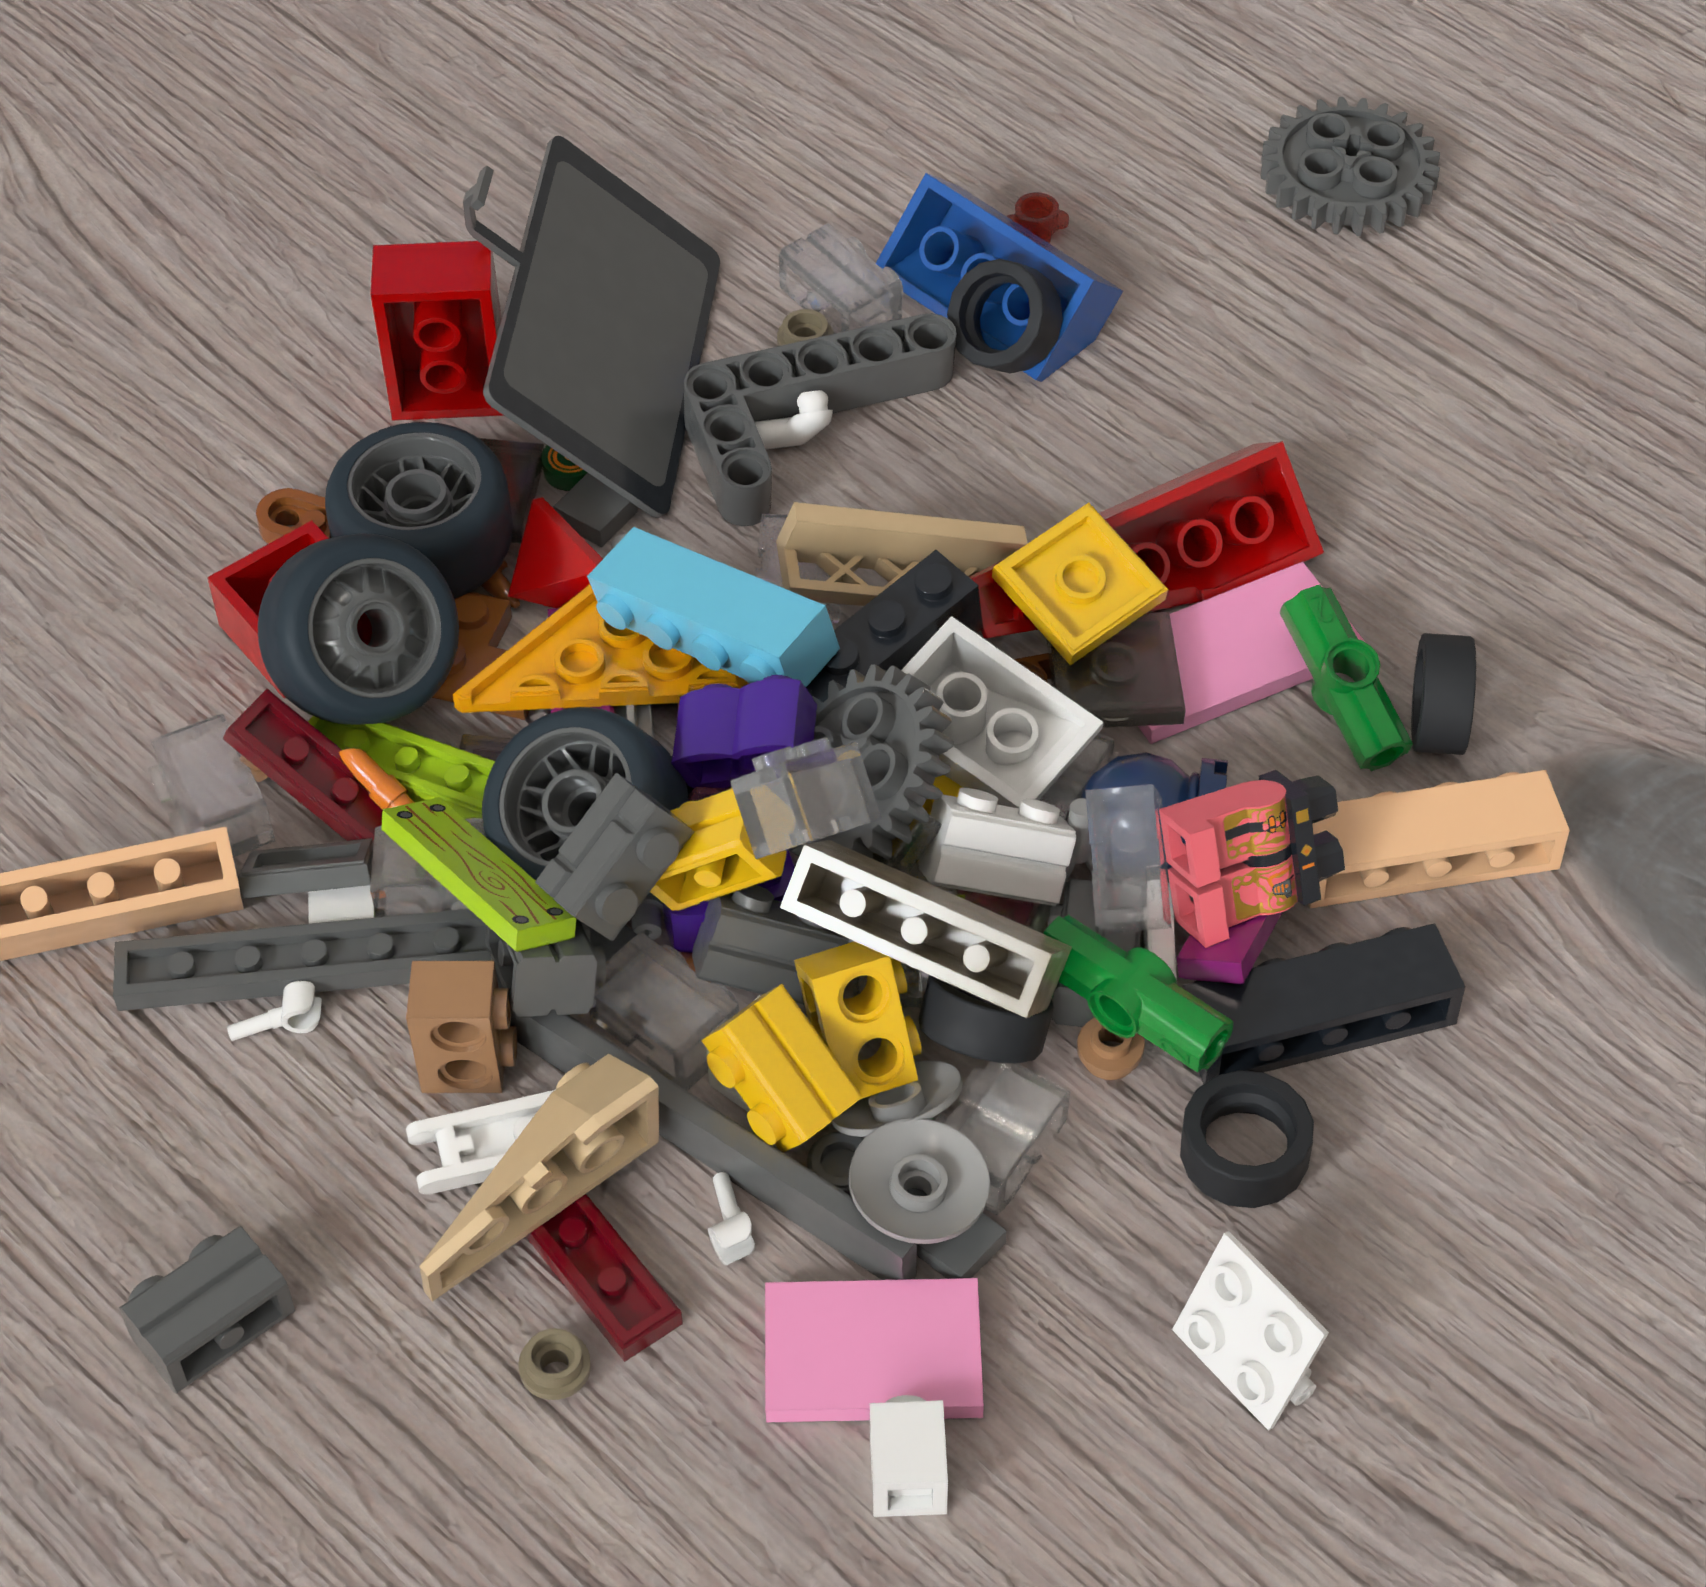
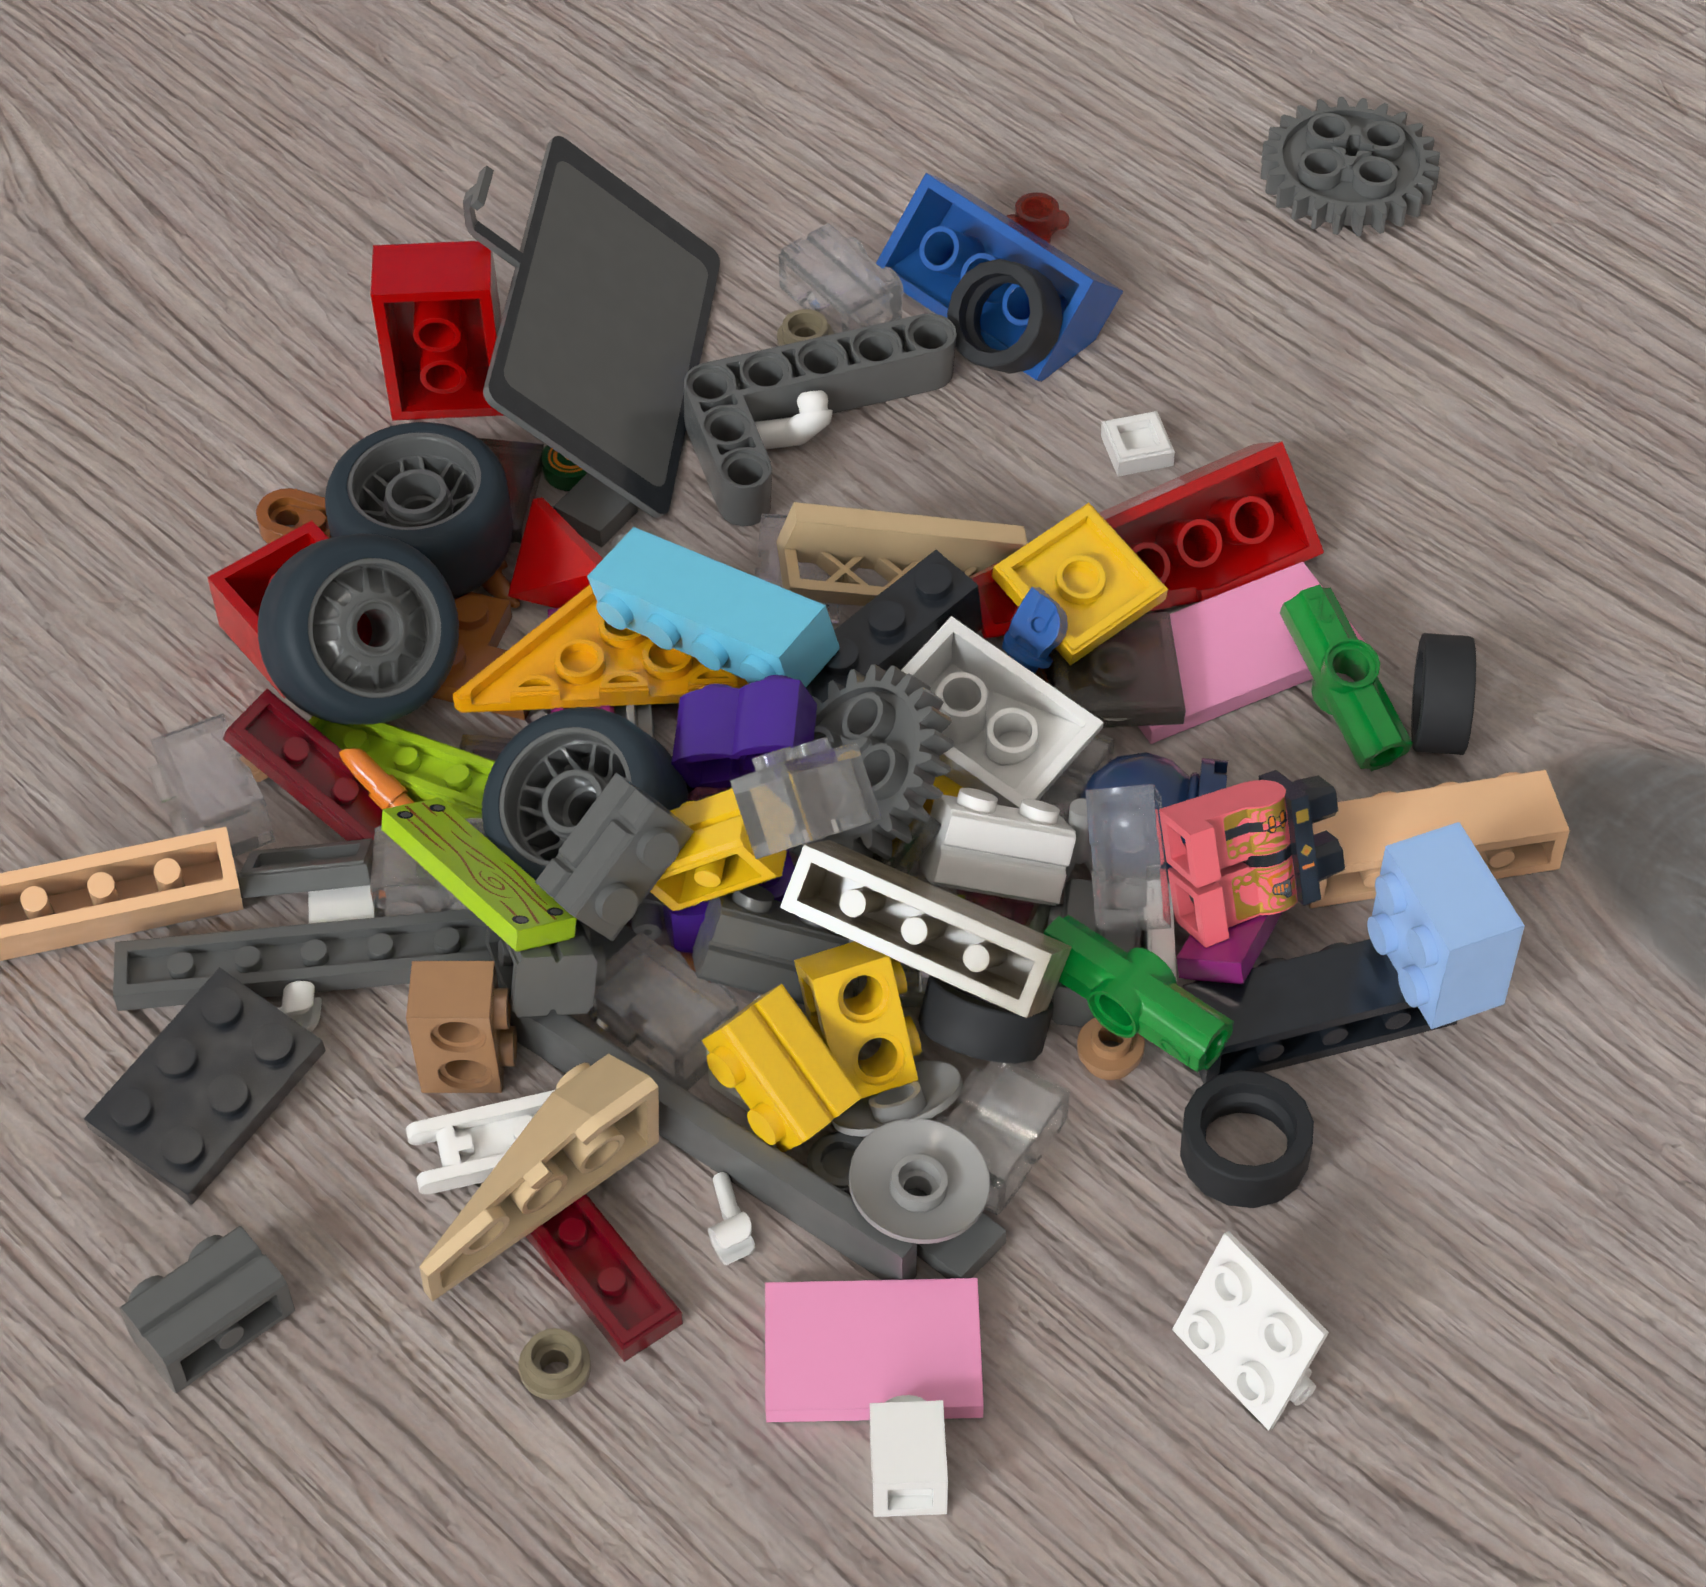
none -> black plate [84,967,326,1204]
none -> blue piece [1002,587,1068,674]
none -> white tile [1101,411,1175,477]
none -> light blue brick [1367,822,1525,1029]

